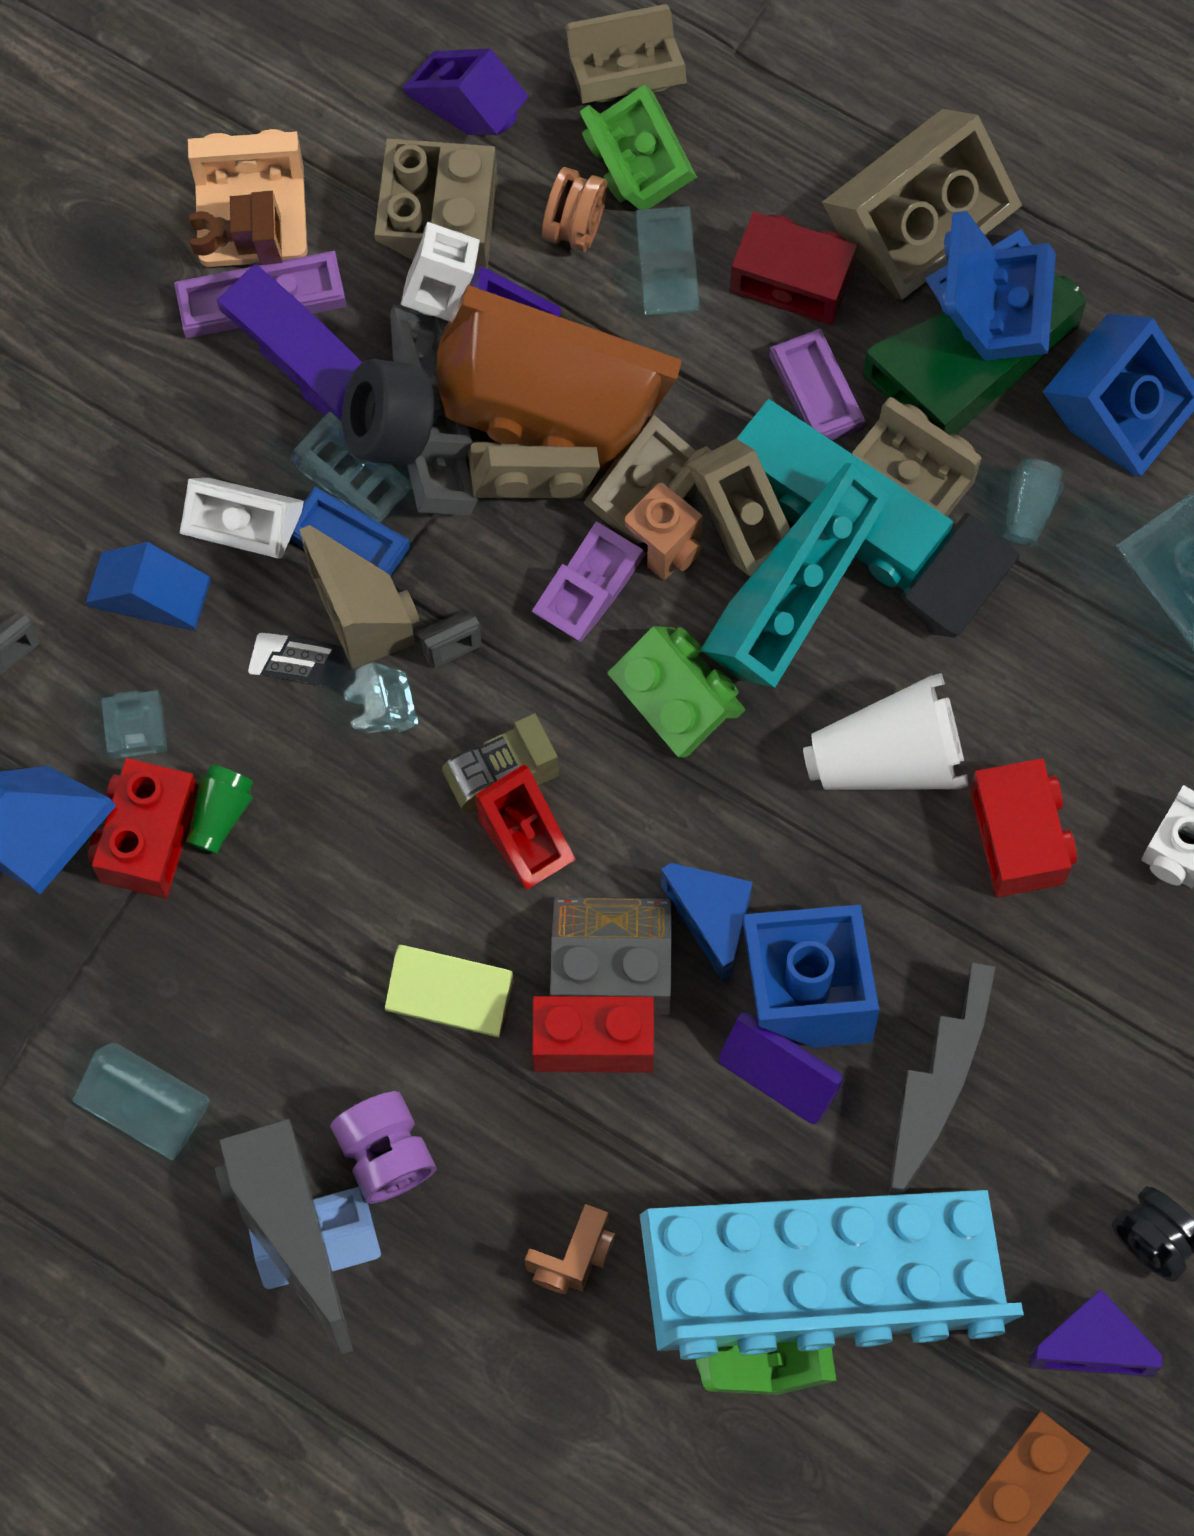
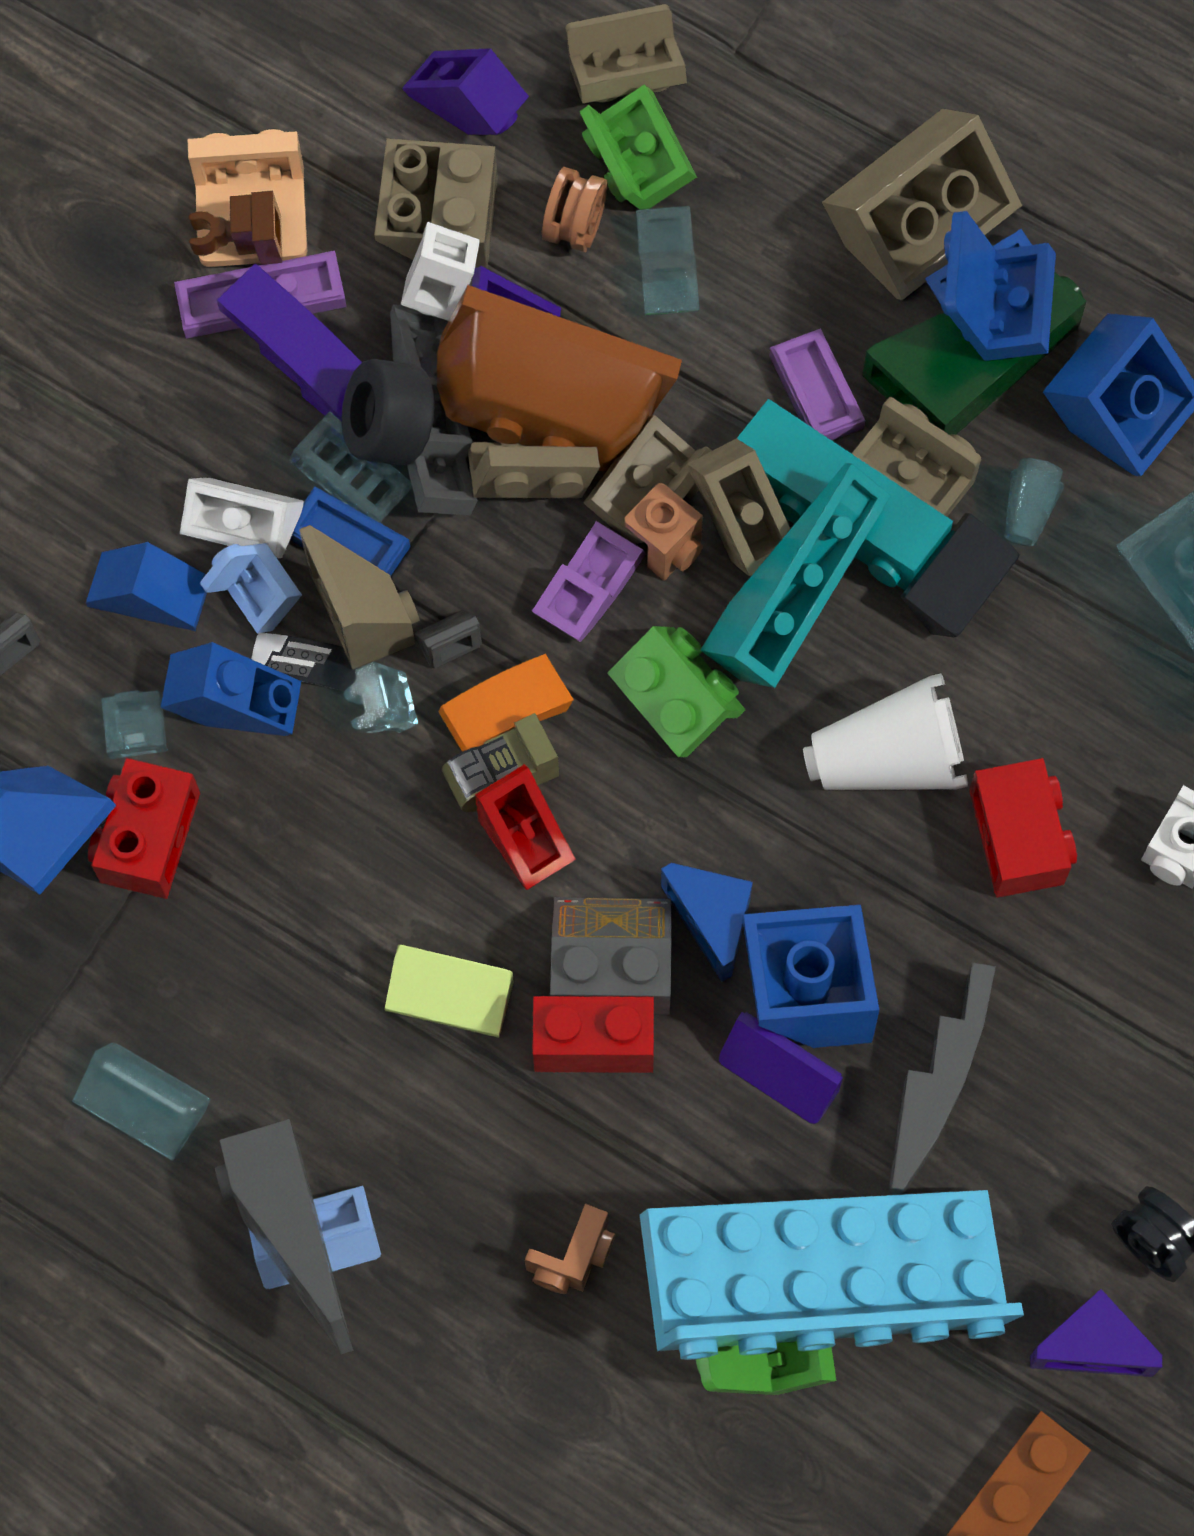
green cone [185,764,254,855] -> none
medium lavender wheel [330,1091,437,1204] -> none
dark red brick [730,211,857,326] -> none
none -> blue slope [161,642,302,736]
none -> light blue bracket [200,543,302,633]
none -> orange slope [438,654,574,752]

